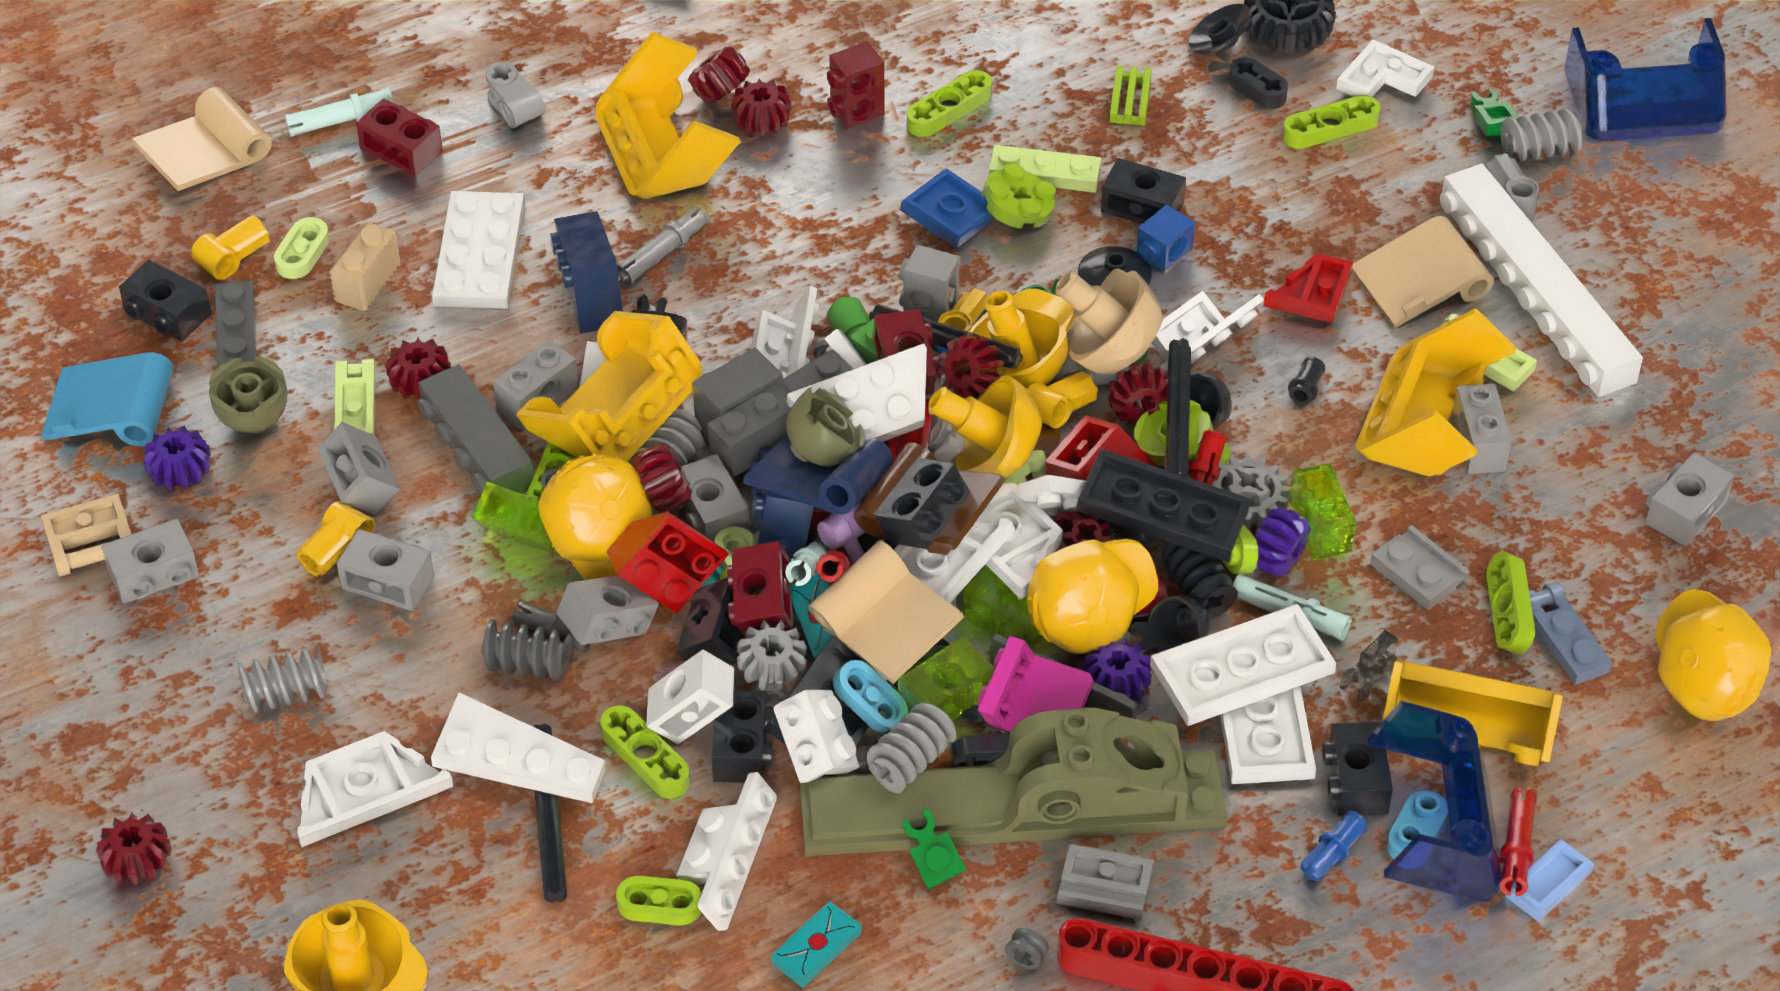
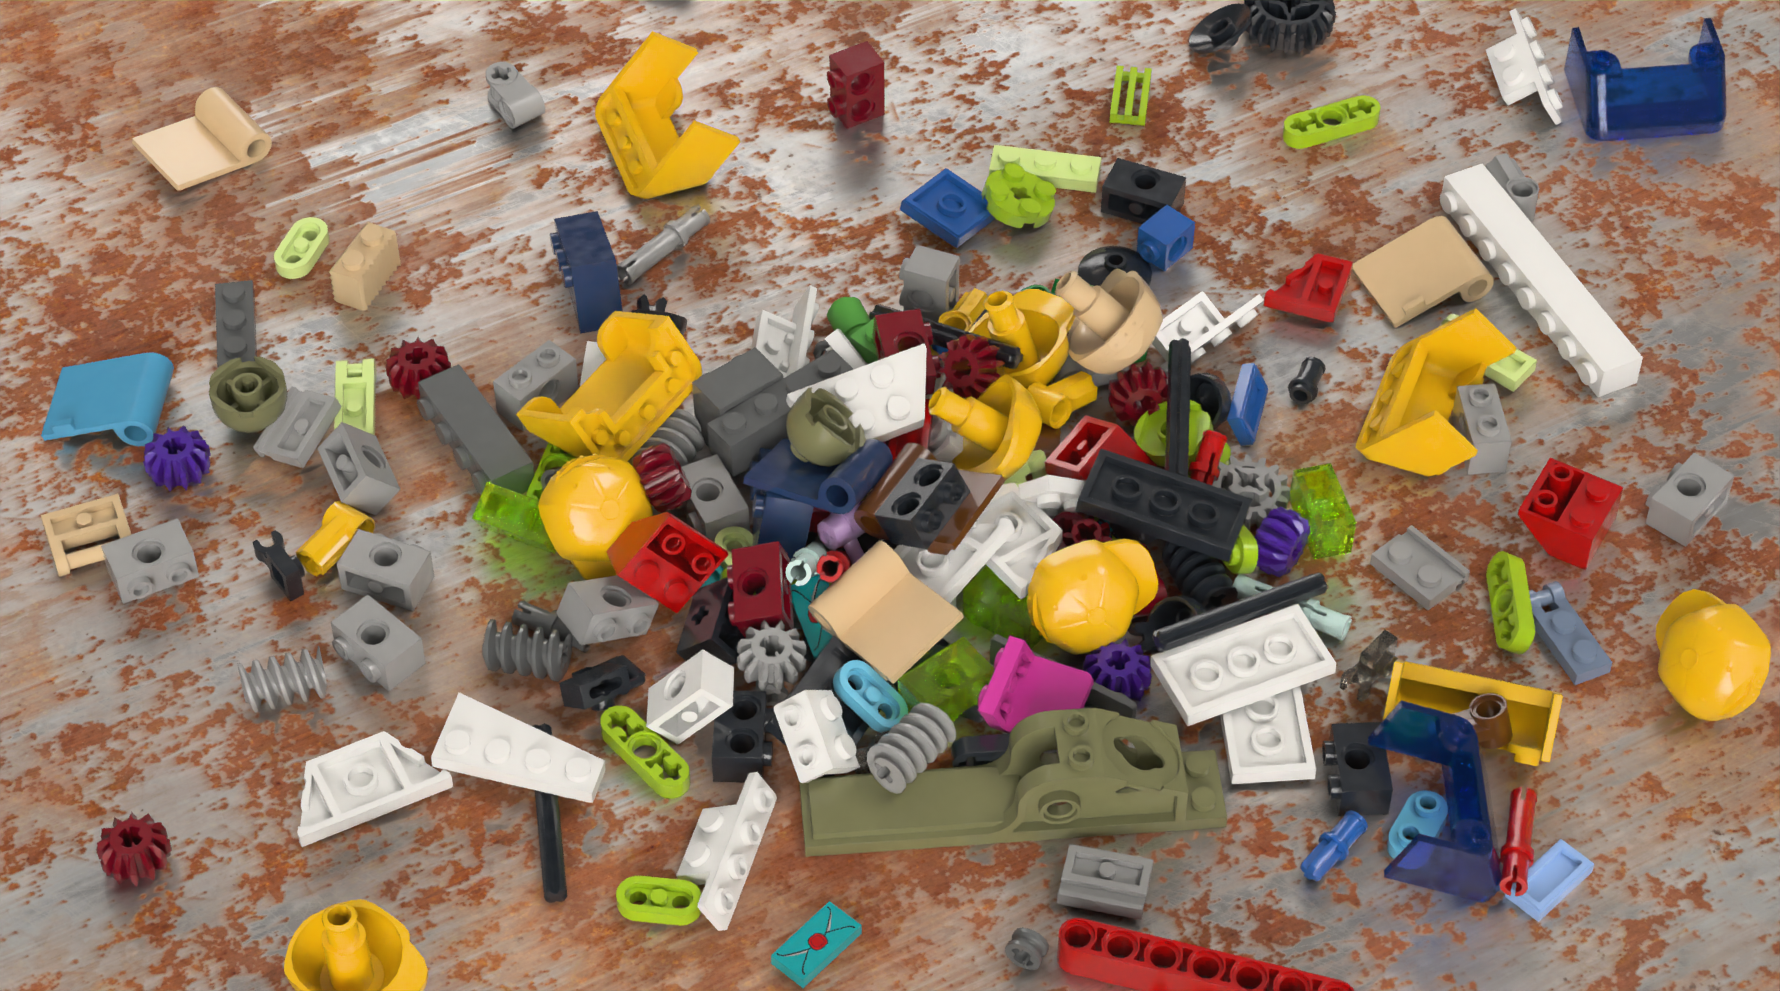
black brick [119,259,212,342] -> none
yellow piece [191,215,270,281] -> none
light aqua pin [285,87,394,137] -> none
dark red brick [356,98,443,177] -> none
white plate [432,191,525,309] -> none
dark red gear [688,46,750,104] -> none
dark red gear [731,78,792,137] -> none
green plate [902,808,967,891] -> none
lime beam [907,70,992,137] -> none
black beam [1228,57,1288,109] -> none
white plate [1336,40,1434,97] -> none
green plate [1470,89,1519,137] -> none
light grey piece [1500,108,1582,162] -> none
none -> light grey plate [253,386,342,468]
none -> black plate [253,530,305,602]
none -> light grey brick [331,594,426,691]
none -> black piece [559,655,646,711]
none -> black axle [1152,572,1328,652]
none -> blue tile [1227,363,1268,446]
none -> reddish brown piece [1425,693,1513,756]
none -> white bracket [1486,8,1563,125]
none -> red slope [1517,458,1623,570]

